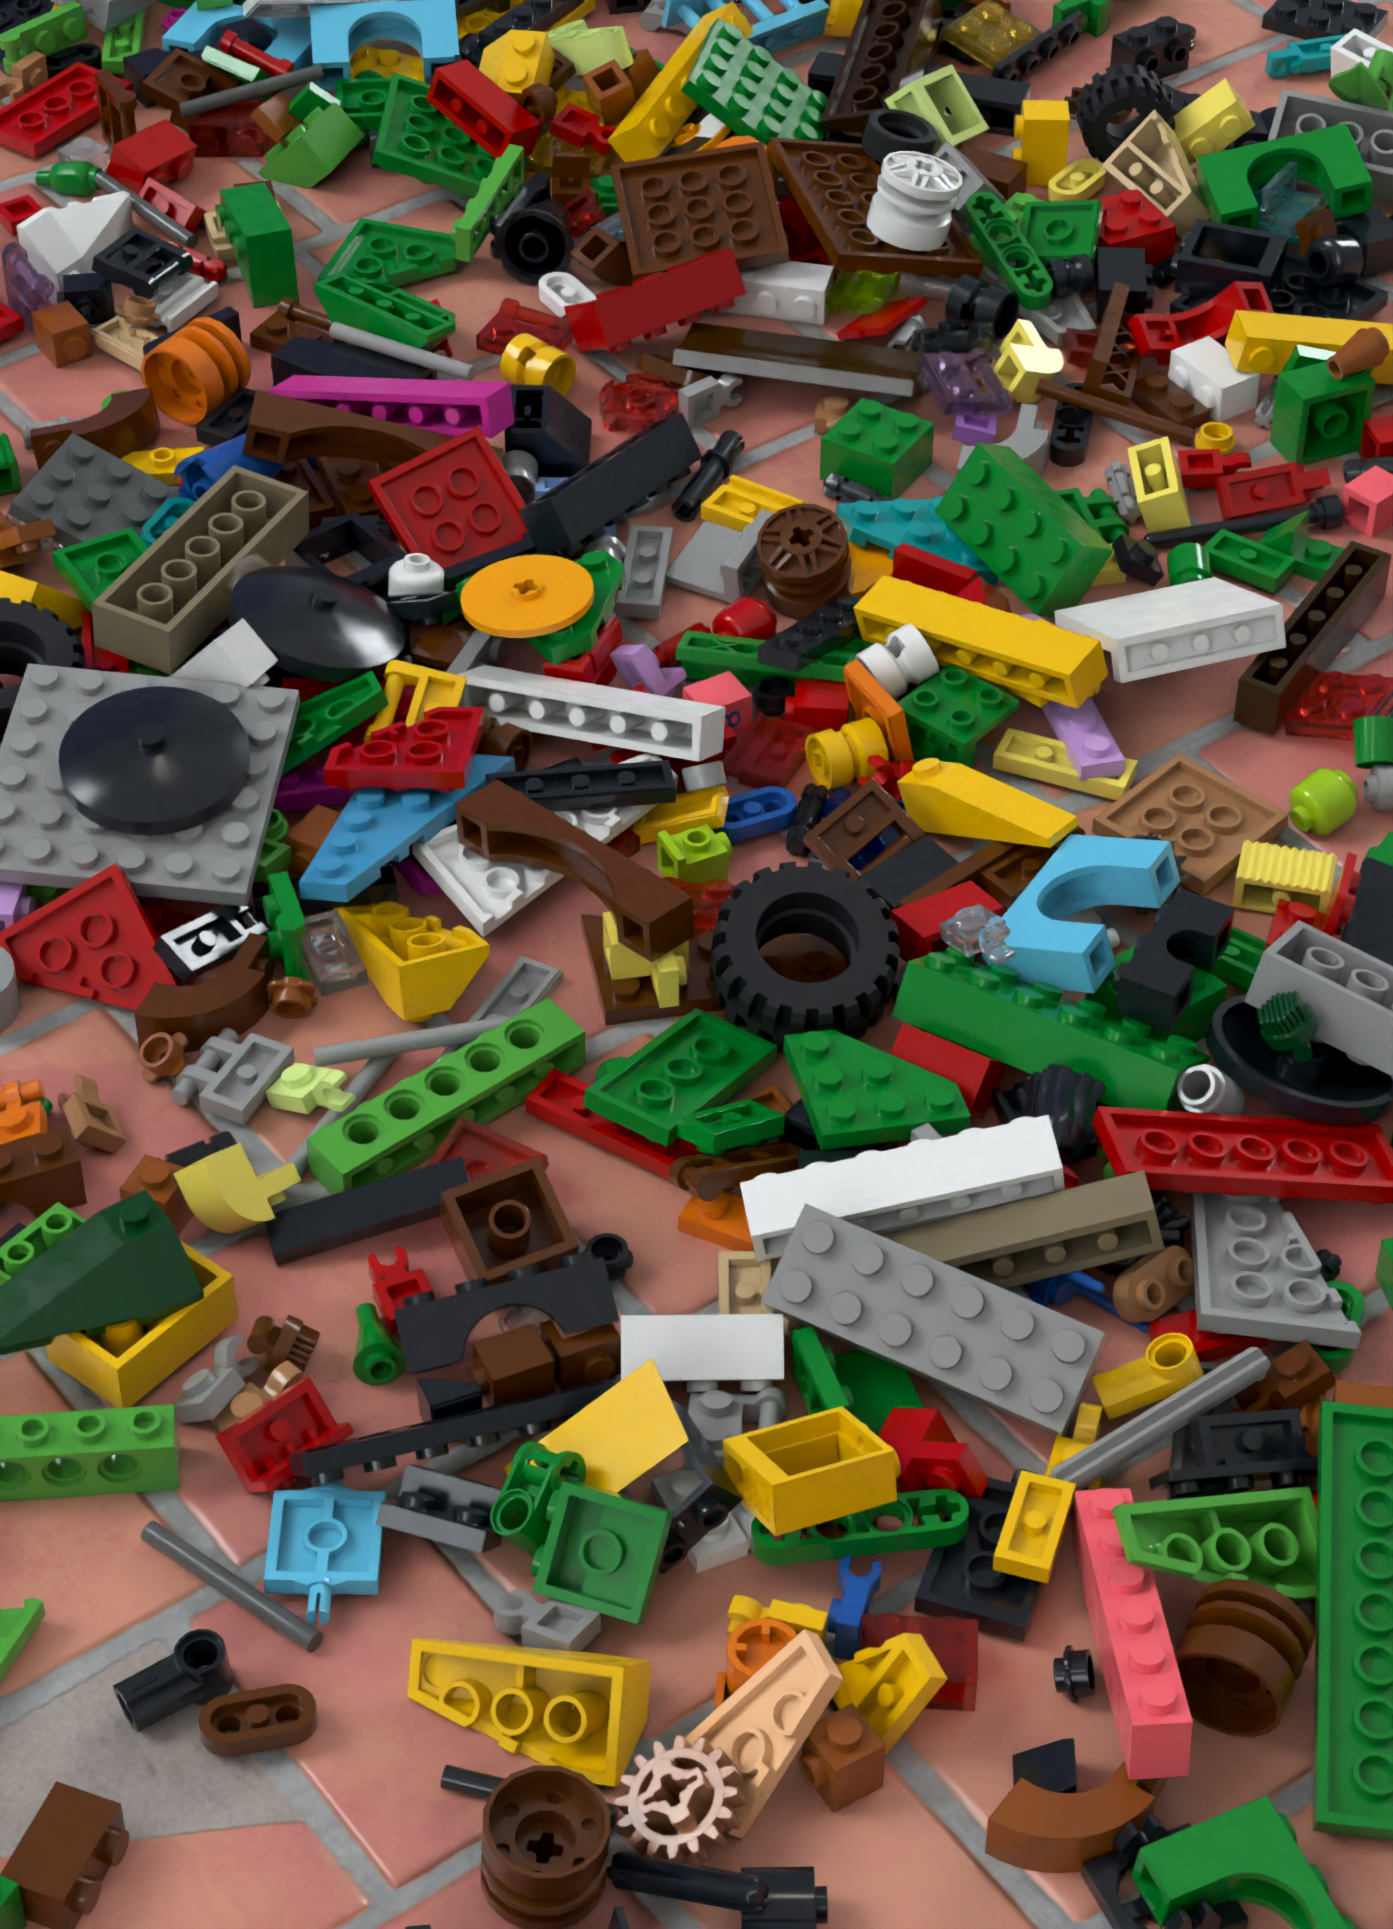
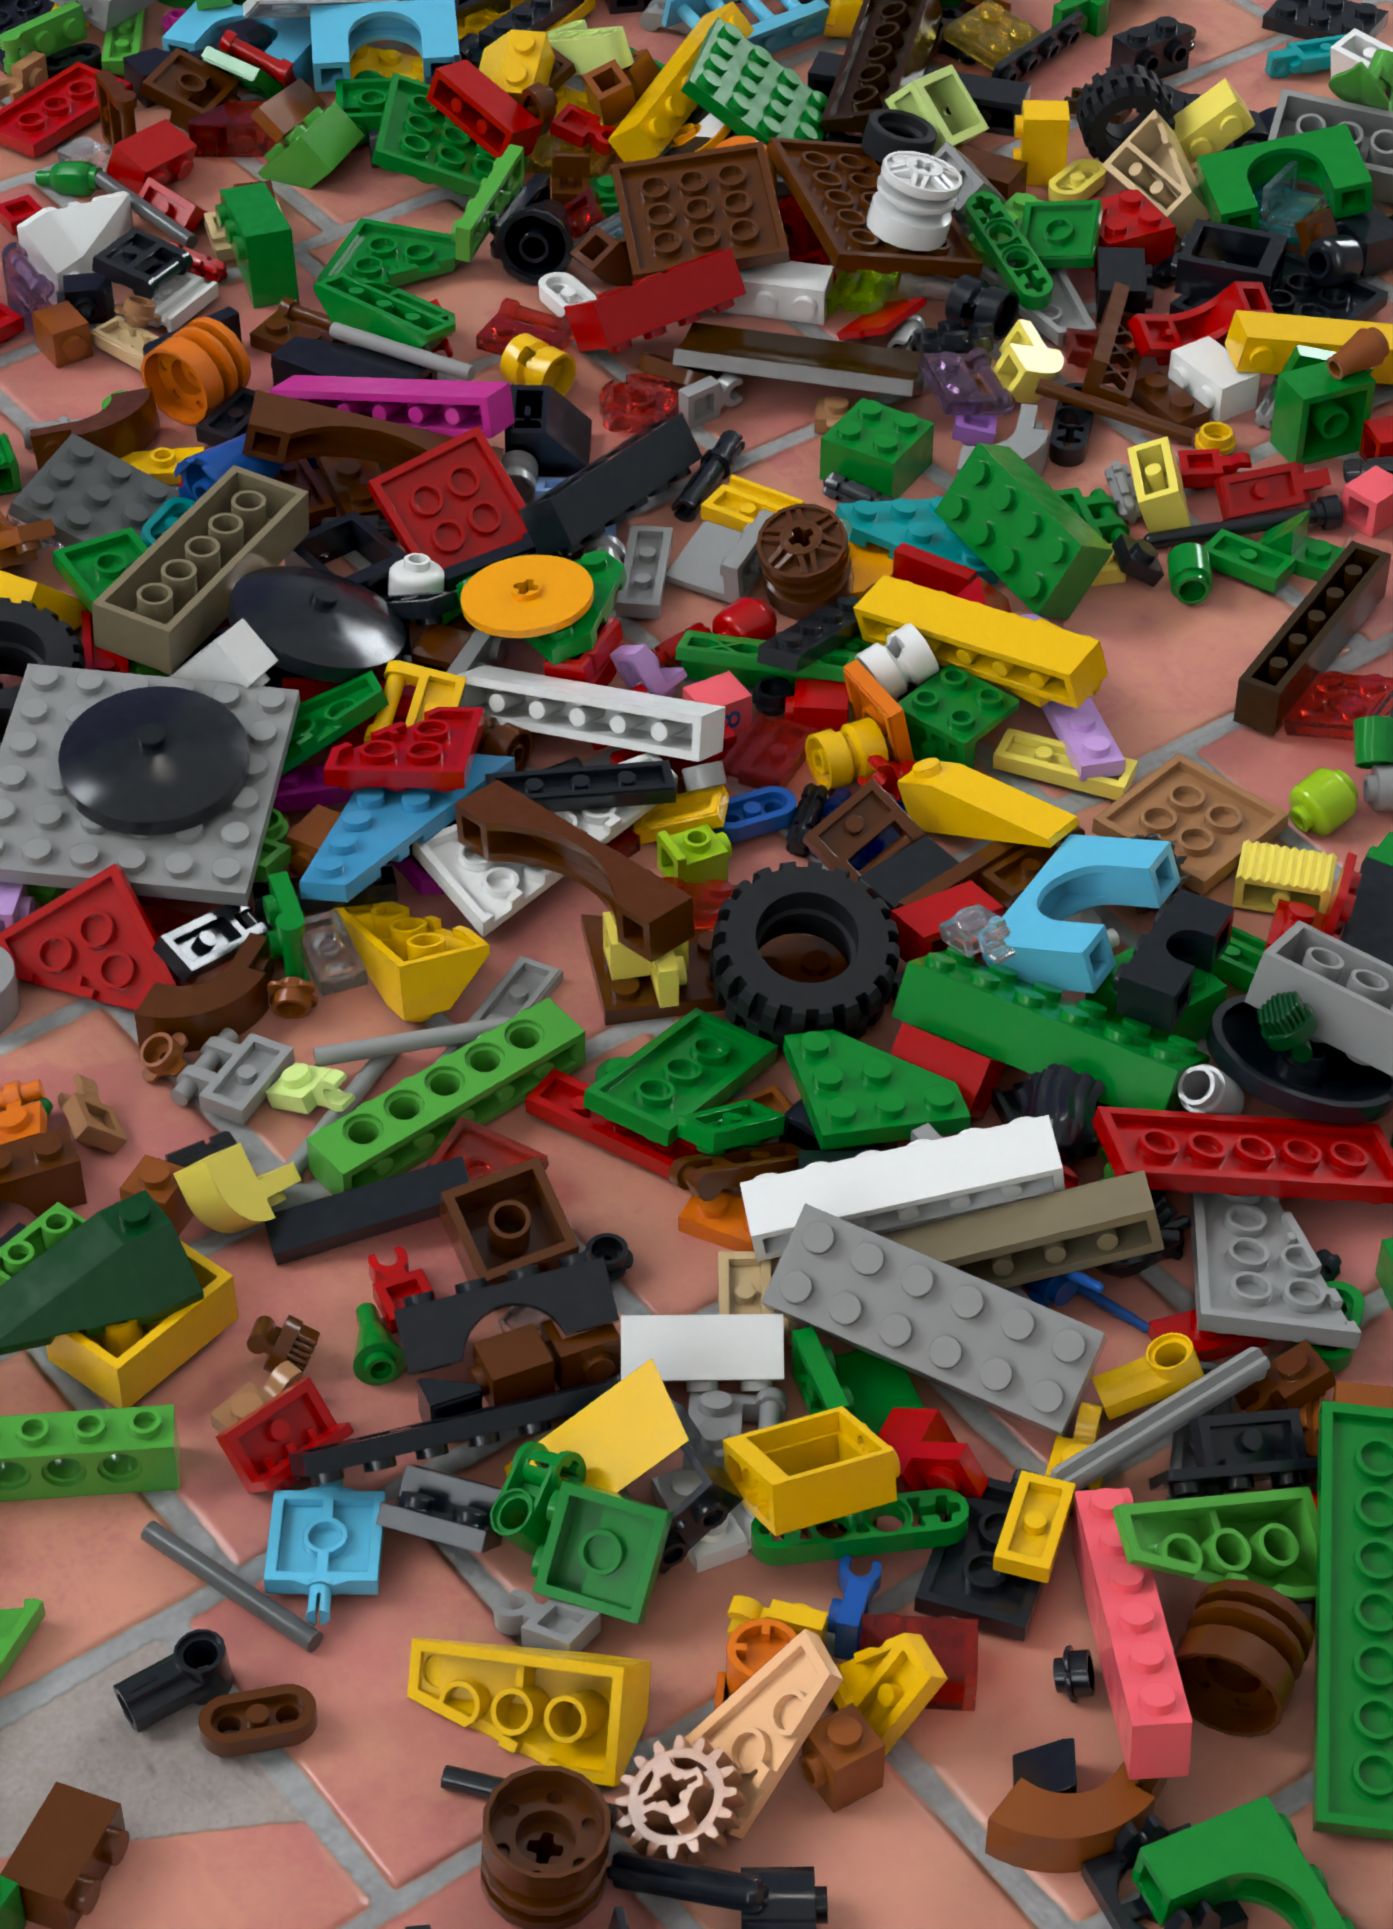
light grey plate [173,1335,259,1424] -> none
dark grey bar [179,64,324,118] -> none
green tile [288,81,341,123] -> none
black wheel [1044,254,1095,299] -> none
white panel [1054,577,1286,683] -> none
medium nougat plate [1113,1245,1194,1323] -> none

